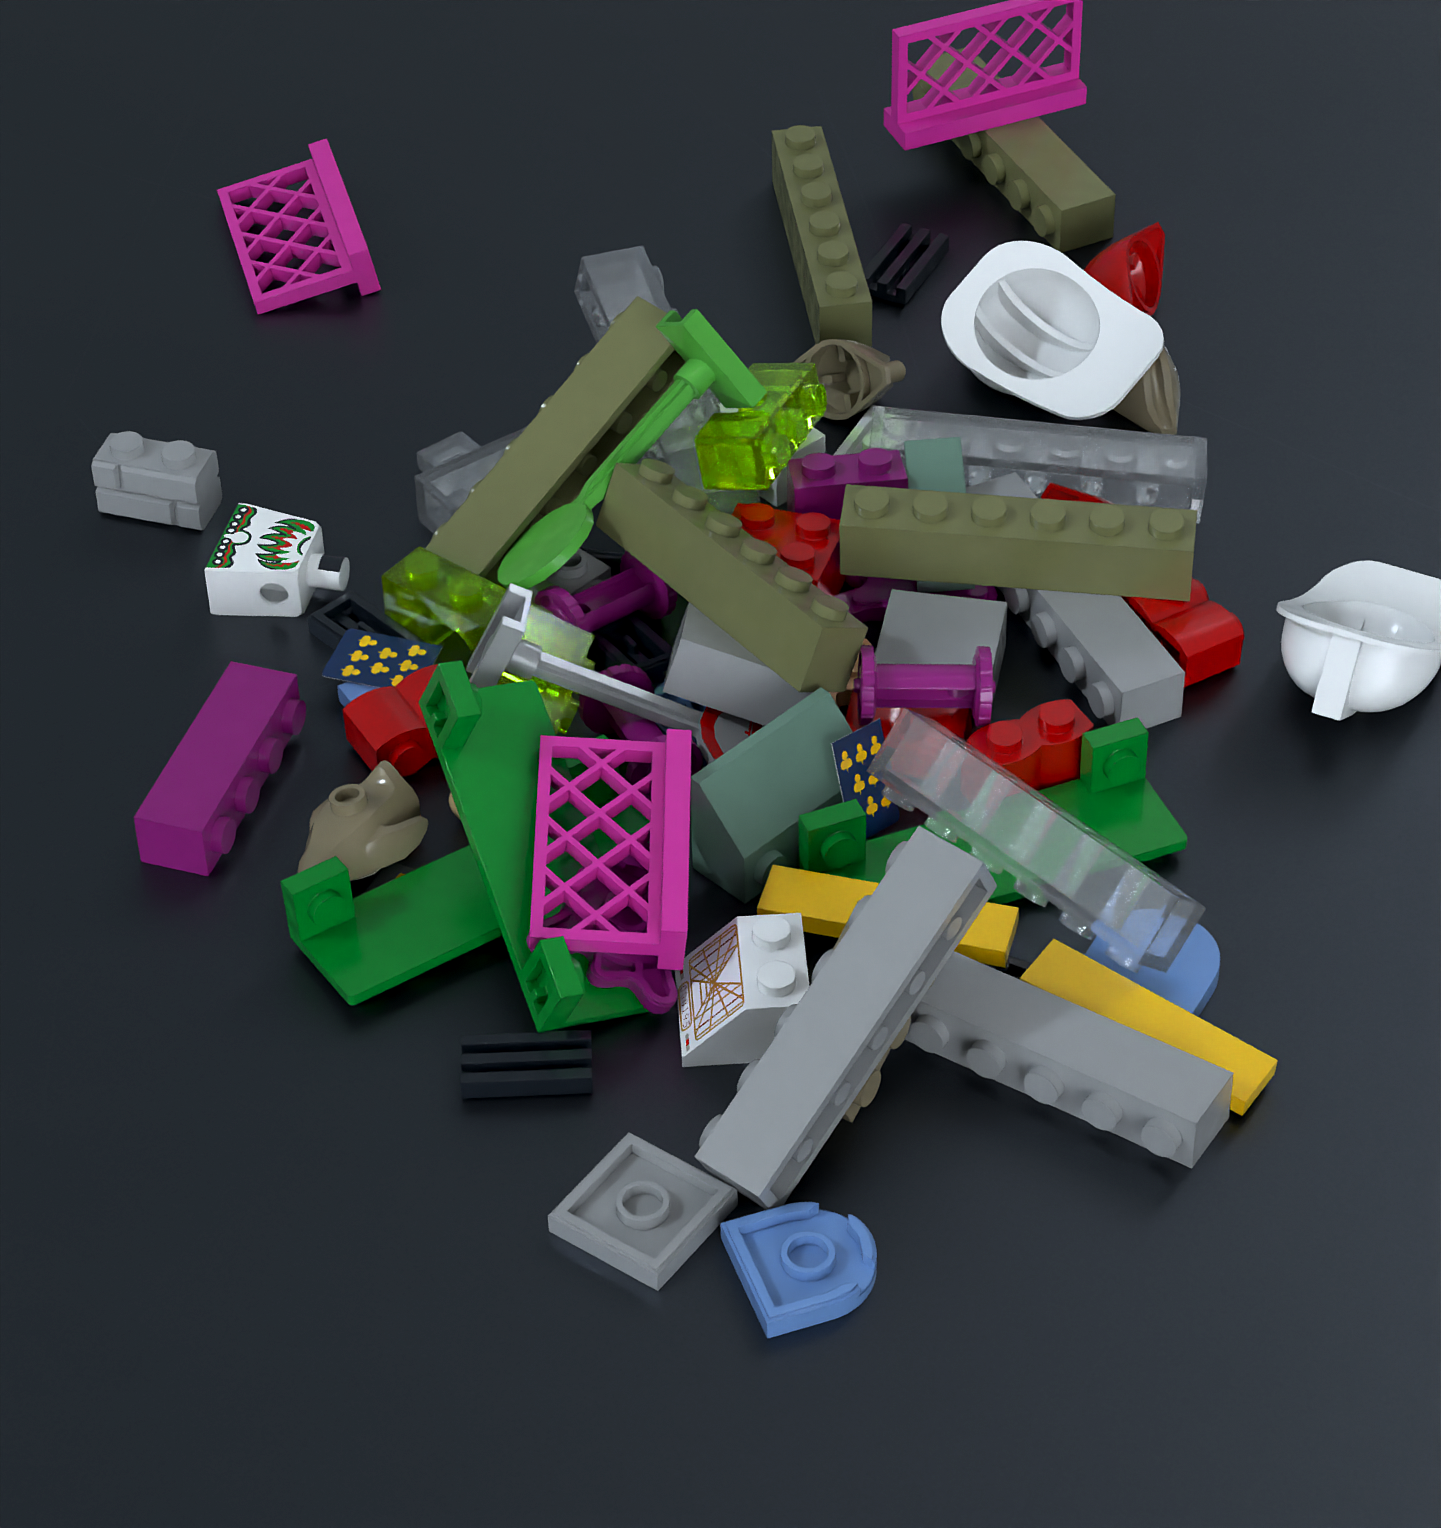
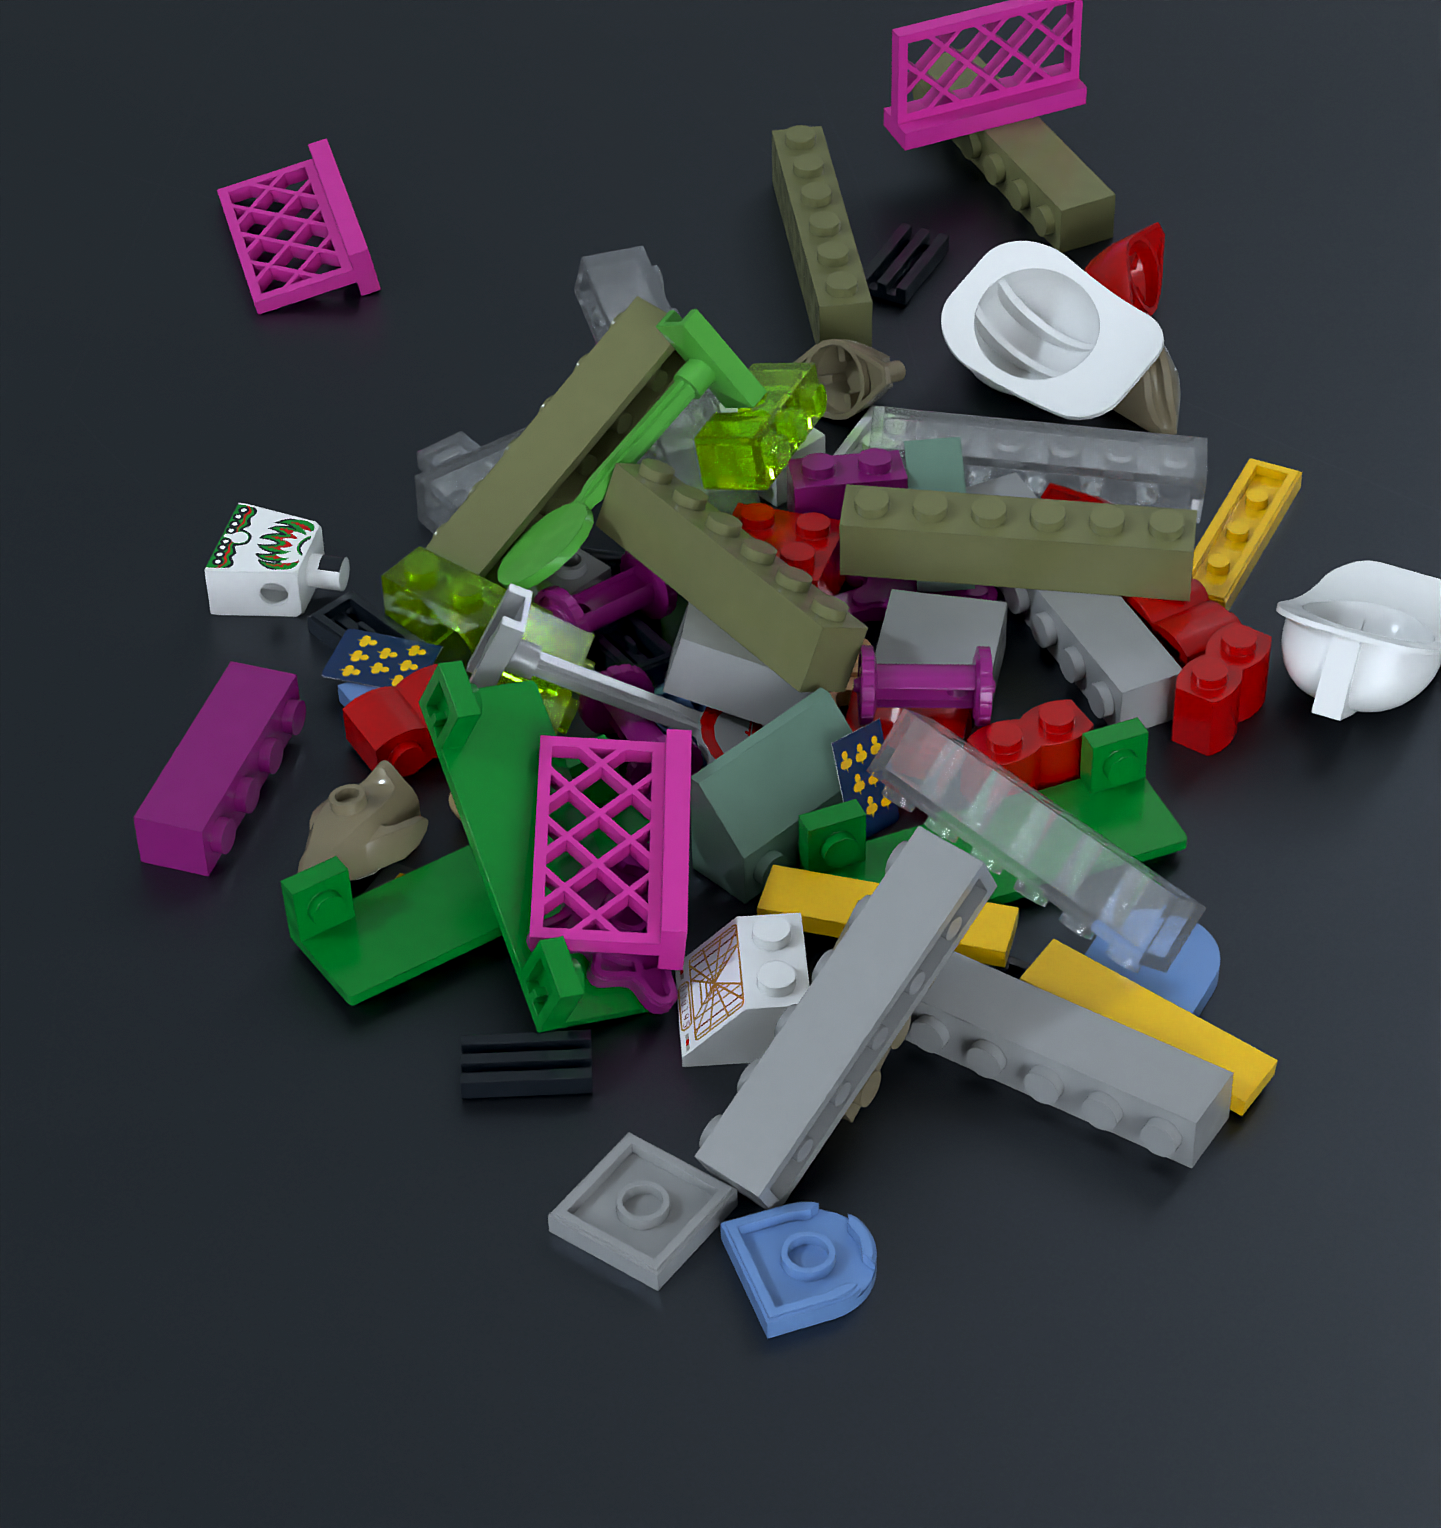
light grey brick [91,431,222,530] -> none
none -> red brick [1171,622,1272,756]
none -> yellow tile [1192,458,1302,611]

